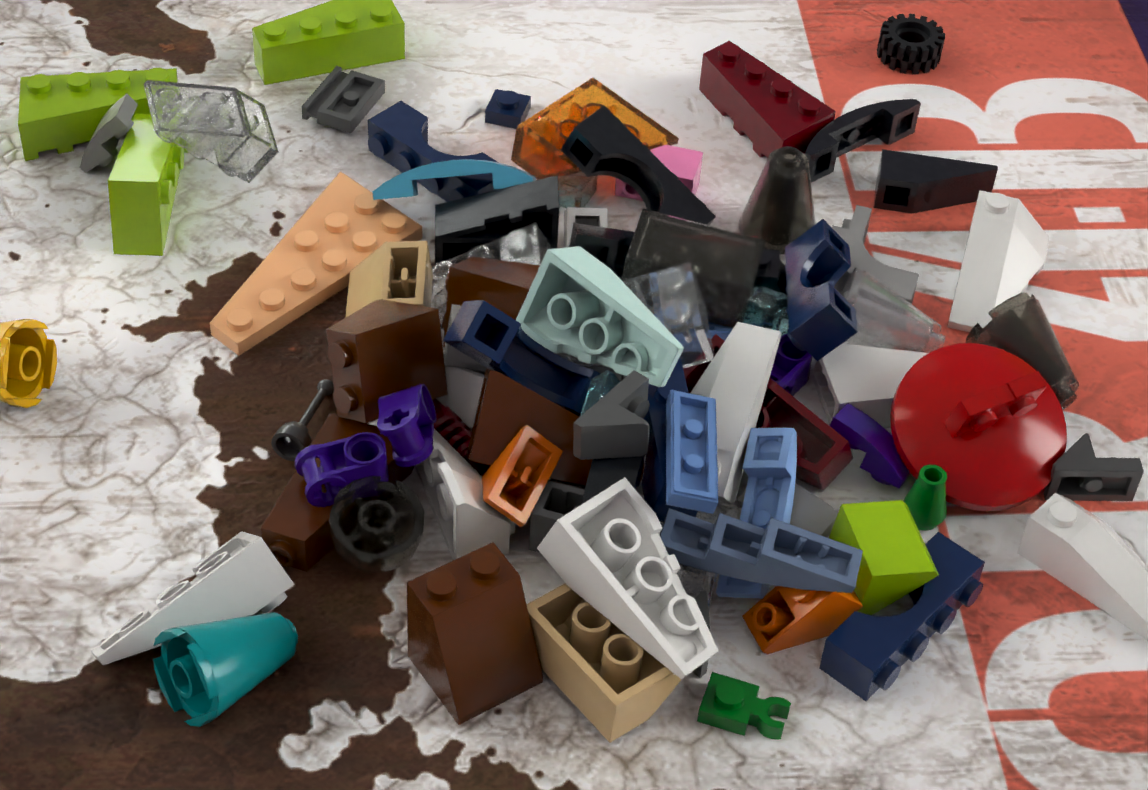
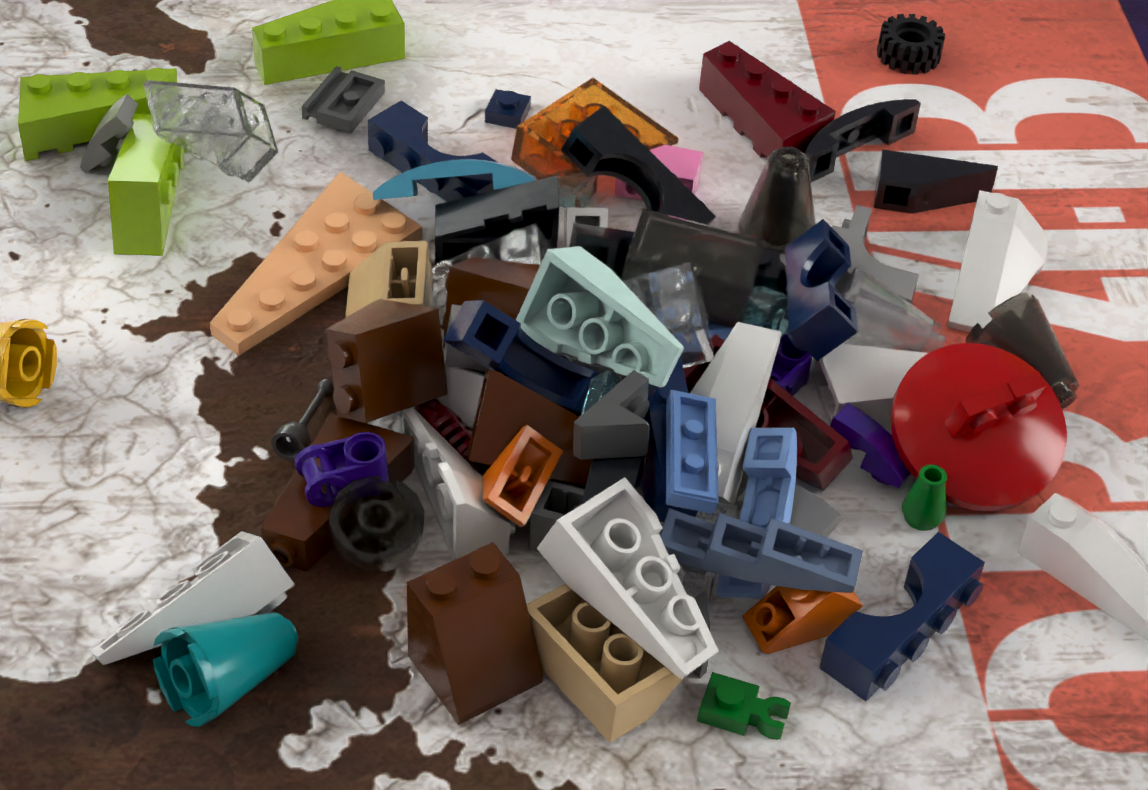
dark purple piece [377,384,436,467] -> none
lime slope [829,500,939,615] -> none
dark grey slope [1044,433,1144,501] -> none

